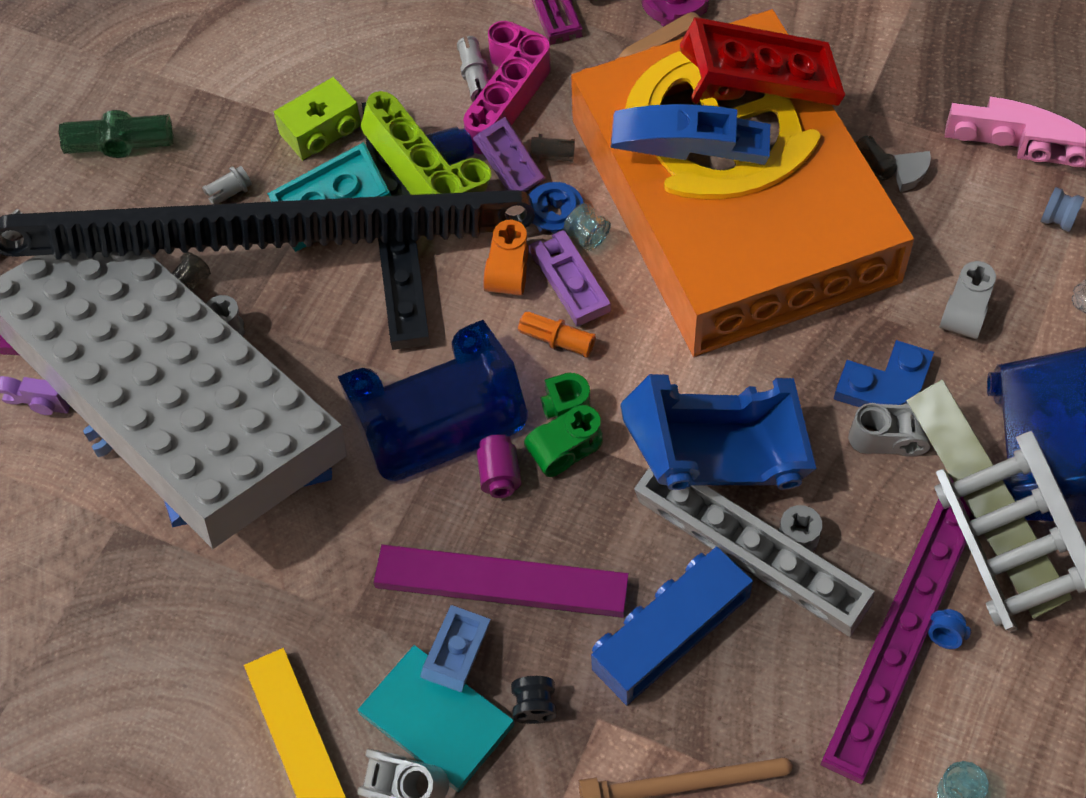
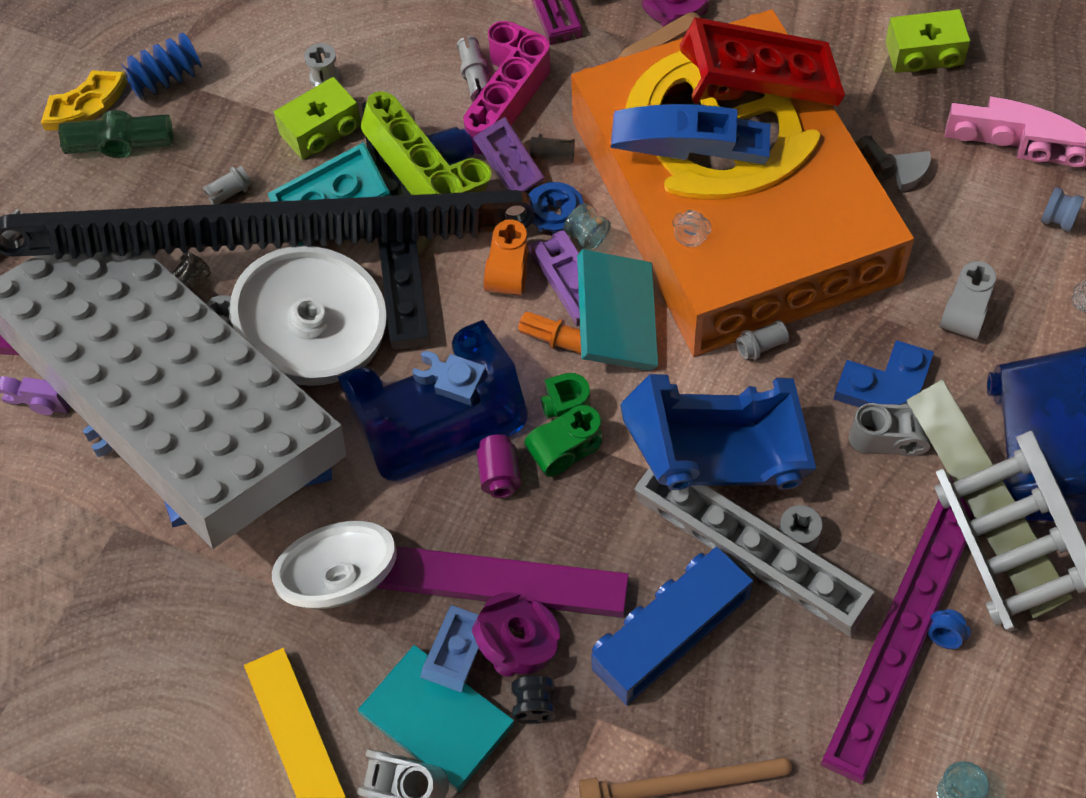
none -> yellow tile [41,70,128,131]
none -> blue piece [121,32,202,100]
none -> white dish [229,246,386,386]
none -> white dish [272,521,397,609]
none -> light grey bush [304,43,341,87]
none -> medium blue plate [412,351,487,406]
none -> magenta plate [472,592,560,677]
none -> teal tile [577,249,658,371]
none -> clear plate [673,210,711,247]
none -> light grey pin [736,320,789,360]
none -> lime brick [885,9,970,73]

